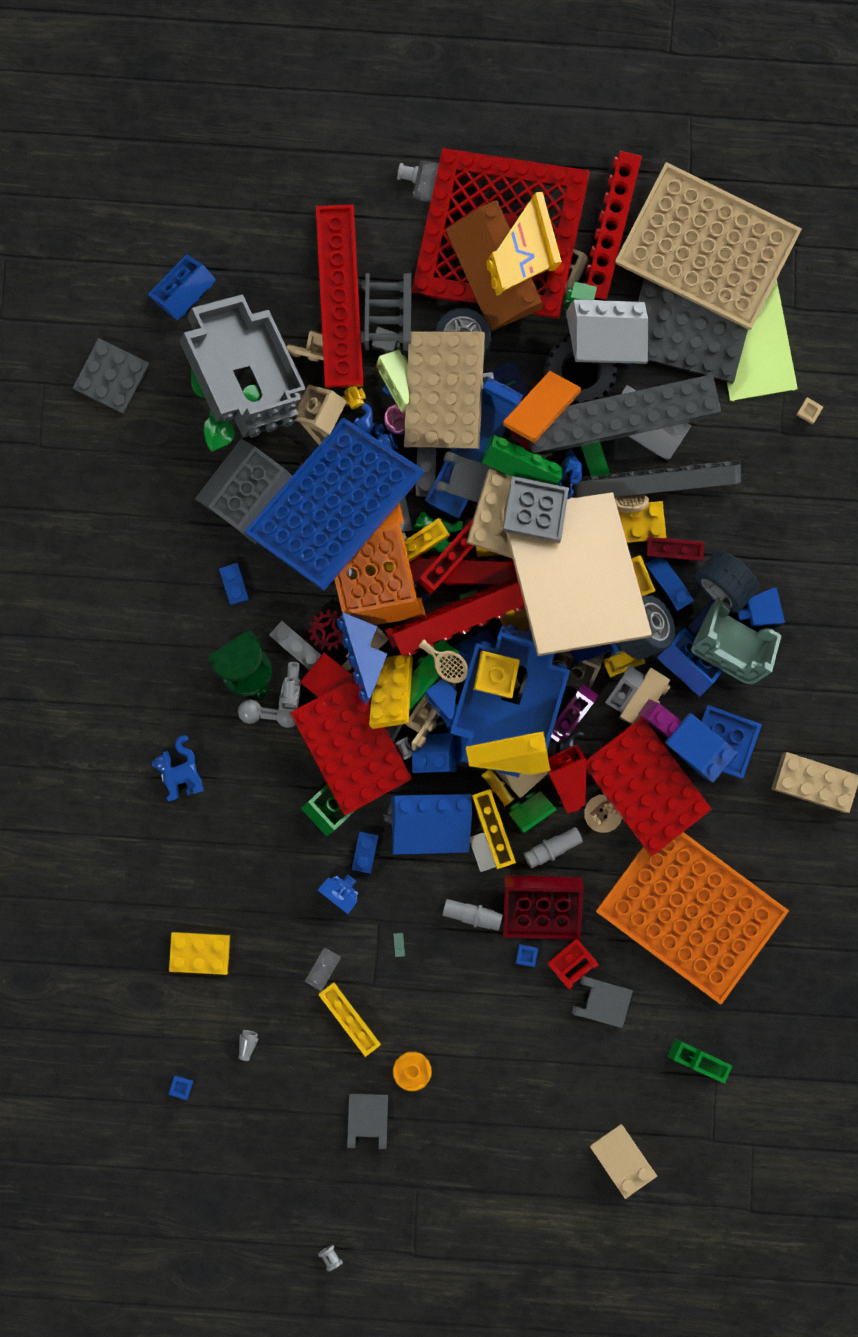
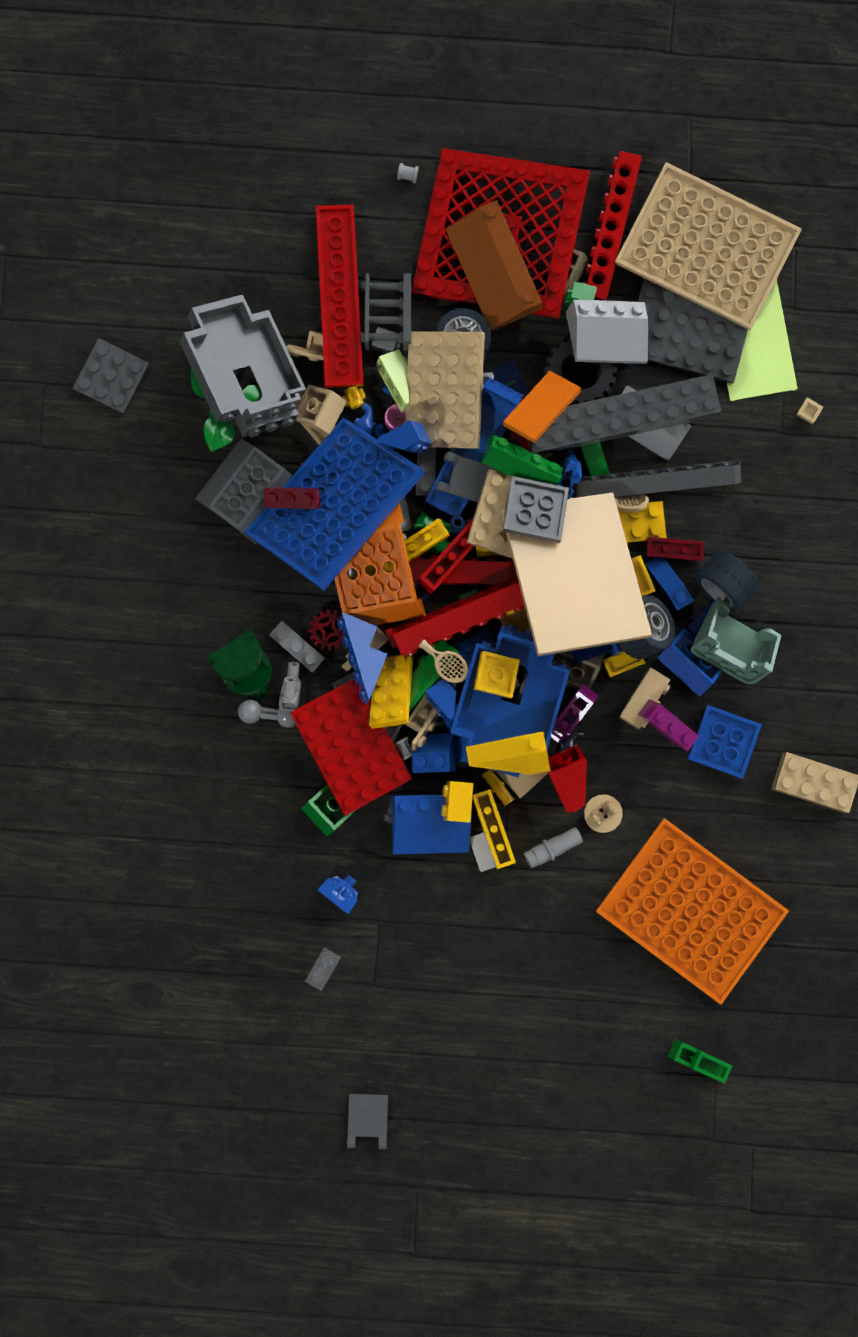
blue slope [148,254,216,320] -> none
blue animal [152,735,204,801] -> none
blue tile [168,1075,193,1100] -> none
yellow plate [169,932,230,975] -> none
blue plate [219,563,249,606] -> none
light grey cone [238,1030,259,1061] -> none
red tile [300,653,354,697] -> none
yellow plate [318,982,381,1057] -> none
light grey bush [318,1245,343,1272] -> none
blue plate [352,832,378,874] -> none
light orange tile [393,1052,431,1091] -> none
sand green piece [394,933,405,957] -> none
clear plate [413,160,439,202] -> none
light grey piece [442,899,503,931] -> none
yellow piece [486,192,562,296] -> none
dark red slope [503,876,583,939] -> none
green slope [508,790,556,833] -> none
blue tile [516,944,538,967] -> none
red plate [547,938,599,990] -> none
dark grey flag [572,976,633,1028] -> none
red plate [586,717,712,856] -> none
tan slope [590,1124,657,1199] -> none
light grey slope [605,666,645,713] -> none
blue slope [665,713,737,782] -> none
blue torso [737,587,785,626] -> none
none -> dark red plate [263,487,321,509]
none -> blue slope [378,420,432,454]
none -> yellow brick [441,781,473,823]
none -> dark blue pin [450,516,465,534]

